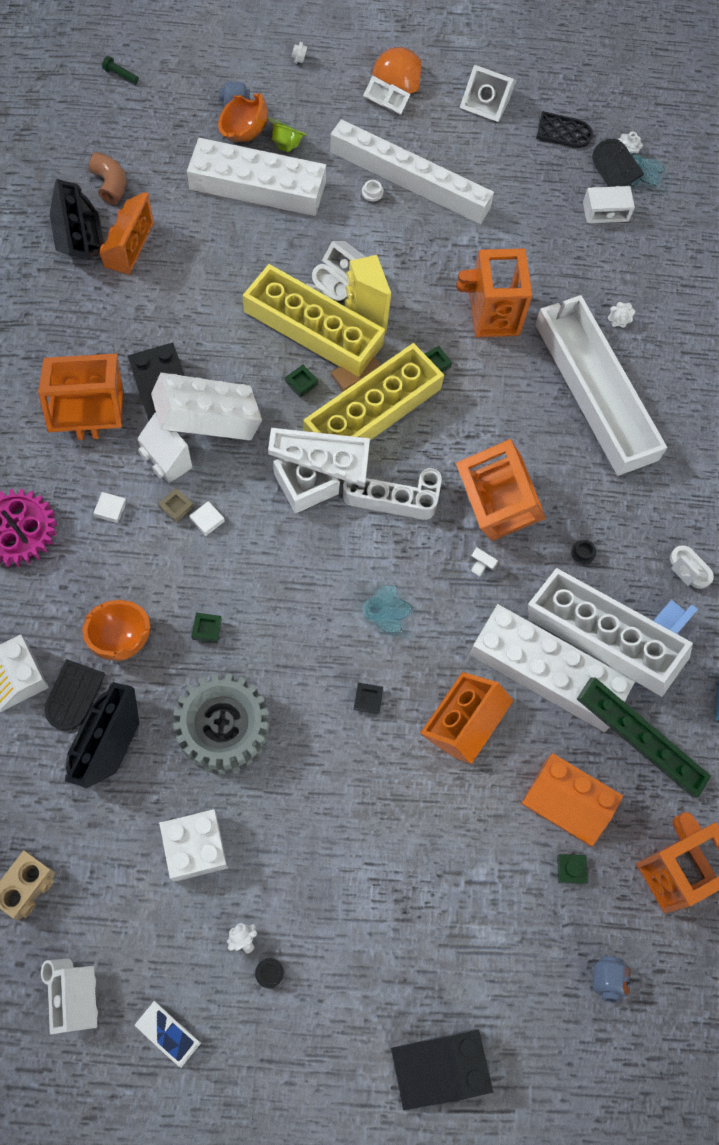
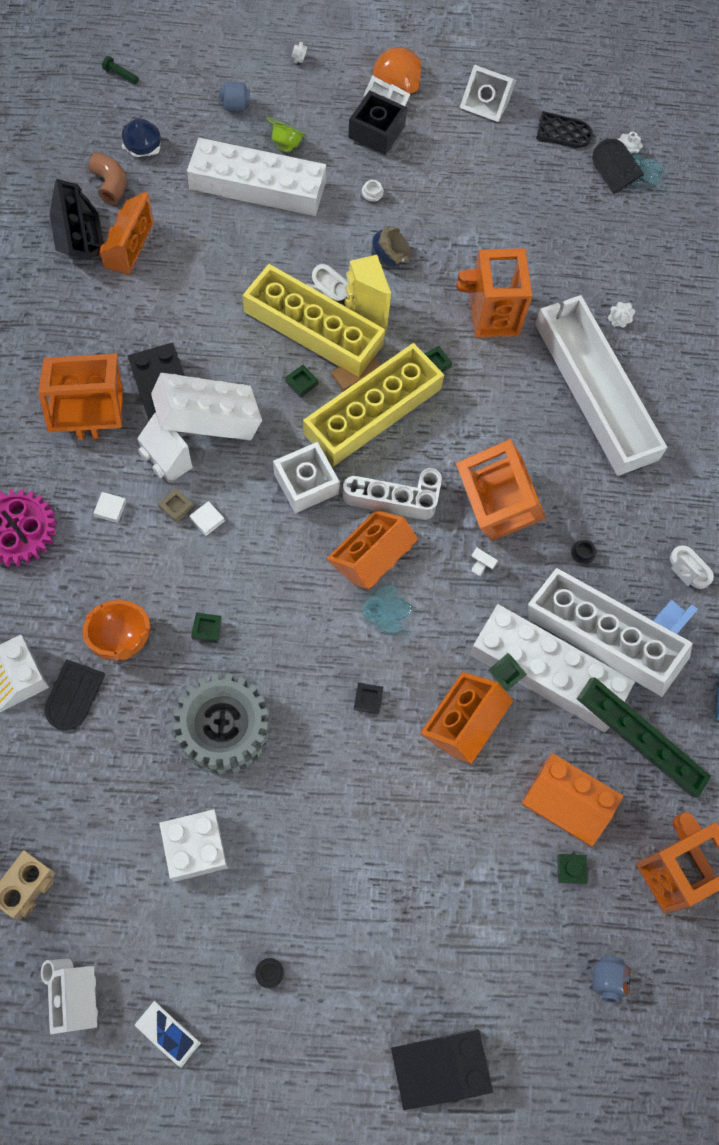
black wedge [65,682,140,789] -> none
orange cylinder [218,93,268,143] -> none
white plant [227,923,257,954] -> none
white wing [268,428,370,487] -> none
white brick [322,241,366,280] -> none
white brick [330,119,494,224] -> none
white brick [583,186,635,223] -> none
none -> dark blue hair [122,118,161,157]
none -> orange slope [326,510,418,590]
none -> black brick [348,90,407,155]
none -> dark tan hair [371,226,410,267]
none -> dark green plate [488,653,527,691]

